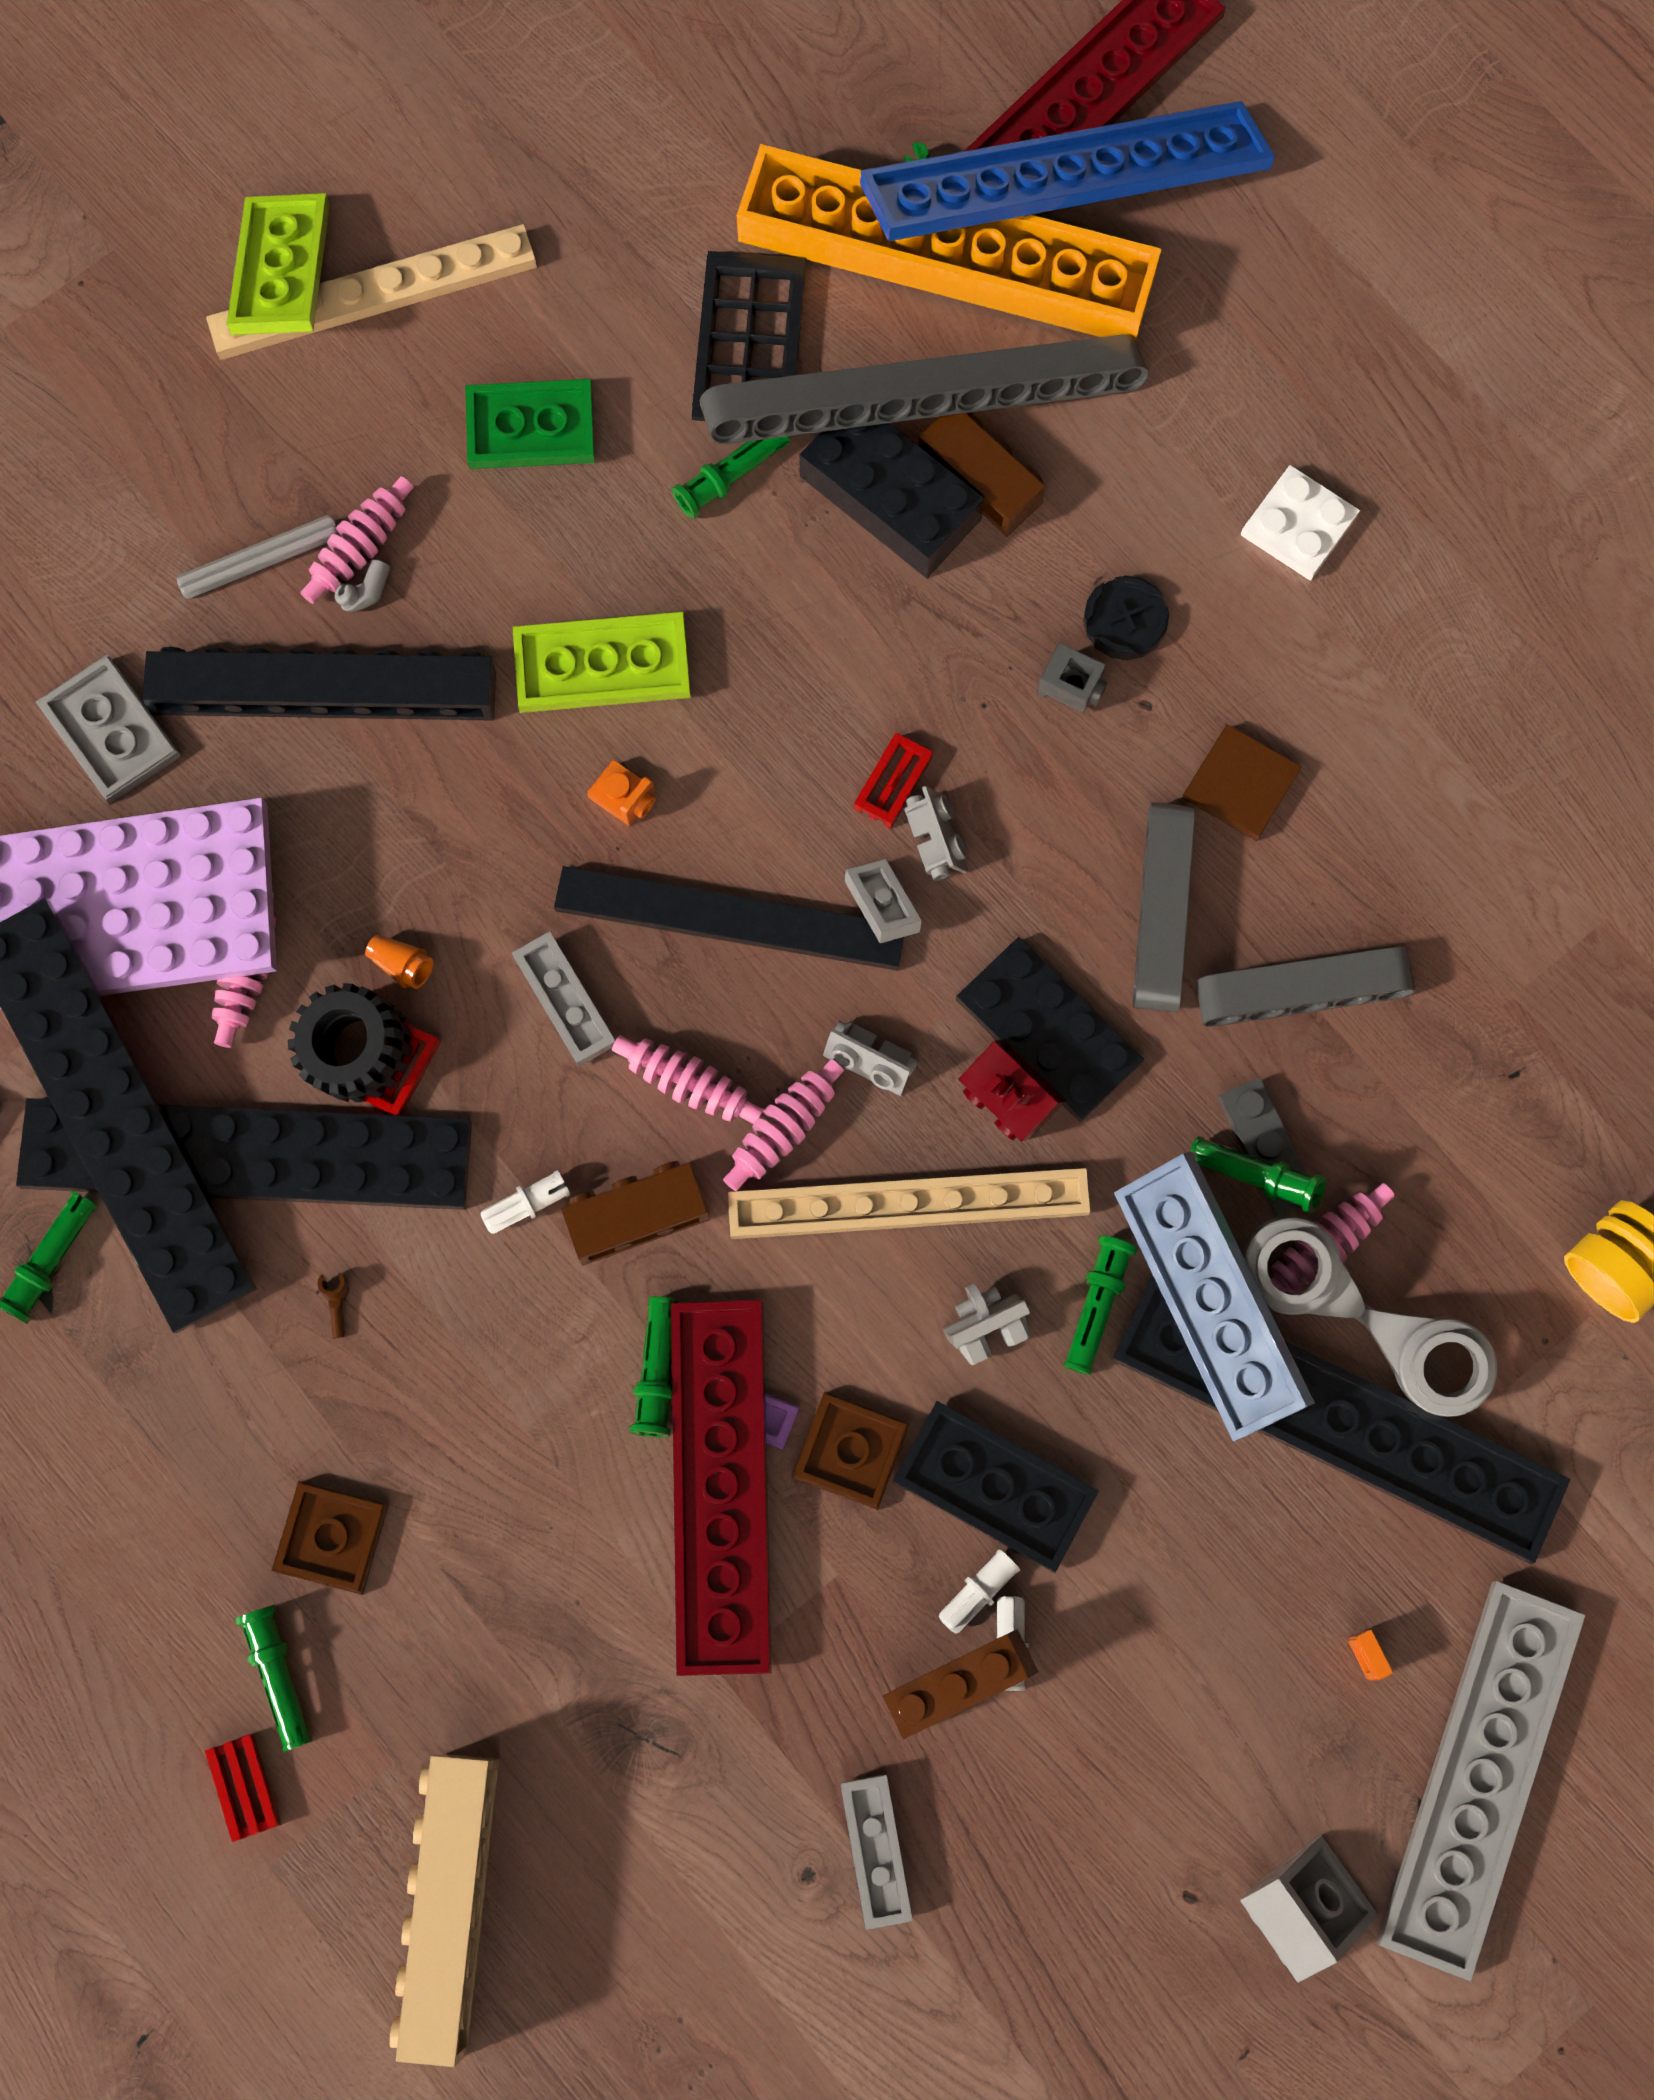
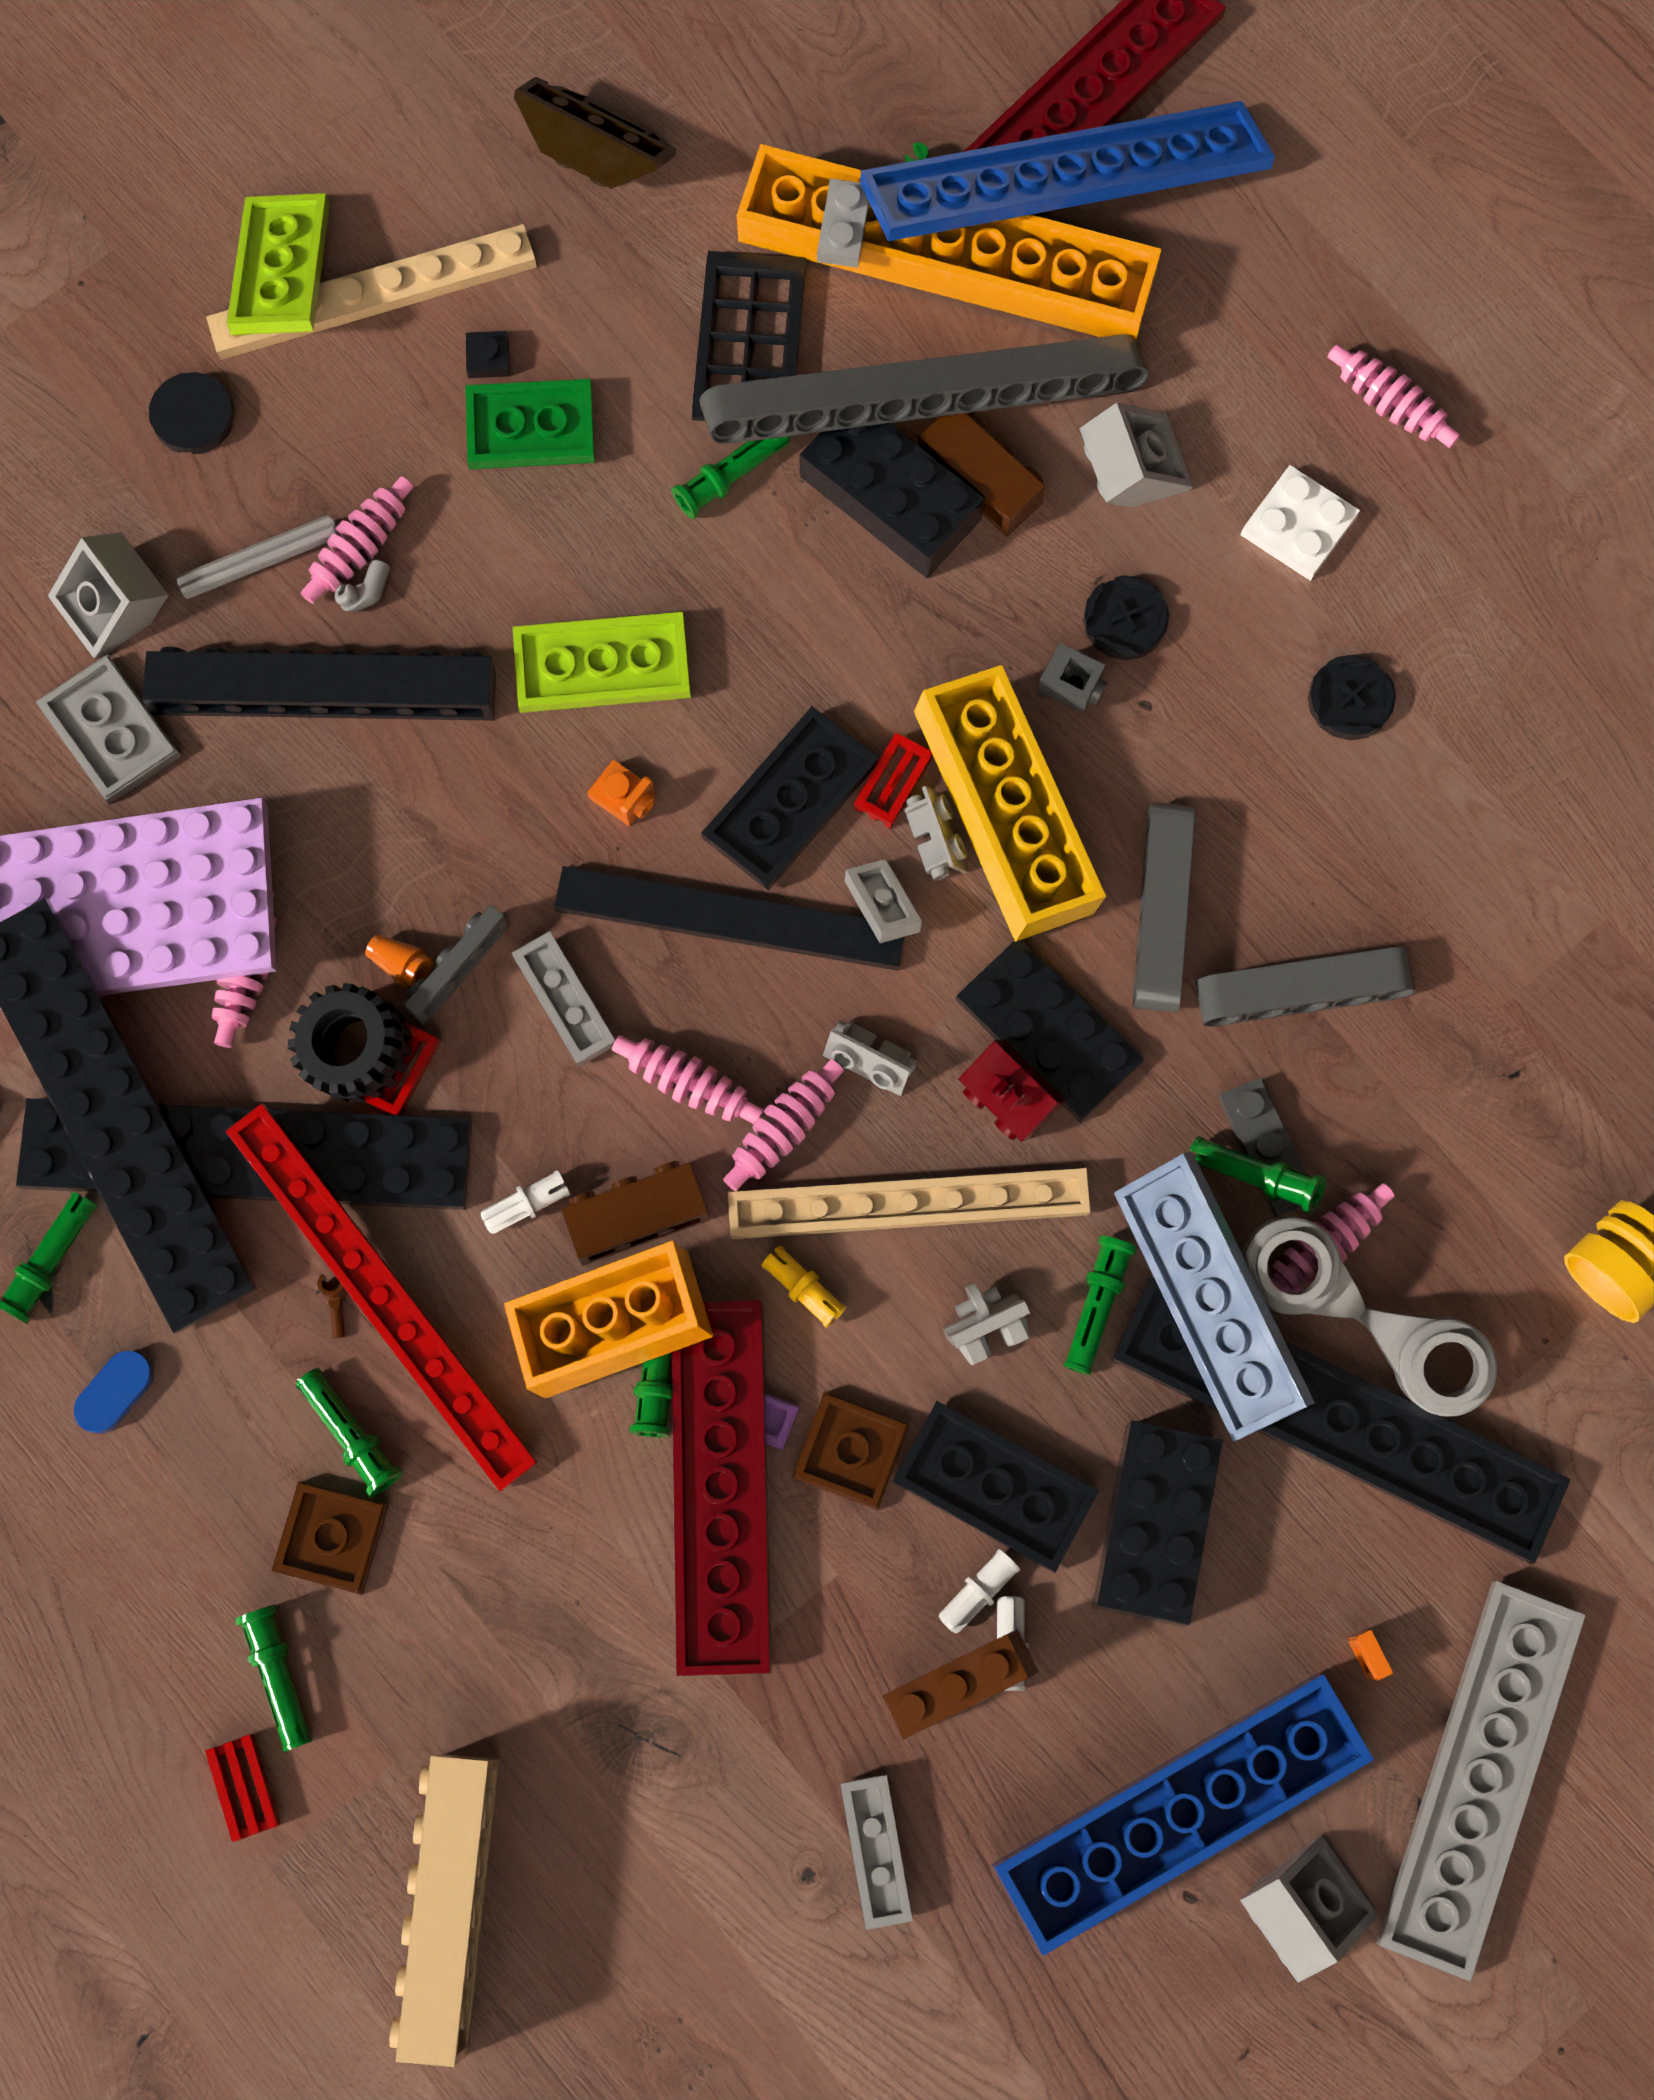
reddish brown tile [1182,724,1301,841] -> none
none -> light grey slope [48,532,169,659]
none -> blue tile [74,1351,153,1434]
none -> black tile [149,372,234,454]
none -> red plate [225,1103,538,1492]
none -> green pin [295,1368,404,1498]
none -> dark grey plate [404,905,509,1026]
none -> black plate [466,331,510,378]
none -> light orange brick [504,1240,713,1399]
none -> dark brown wedge [514,77,676,189]
none -> black plate [701,706,879,891]
none -> yellow pin [761,1245,846,1328]
none -> light grey plate [817,178,870,268]
none -> yellow brick [914,665,1106,942]
none -> blue brick [992,1674,1374,1956]
none -> light grey slope [1079,402,1193,507]
none -> black brick [1092,1420,1223,1627]
none -> black tile [1308,655,1396,740]
none -> bright pink piece [1328,344,1461,448]

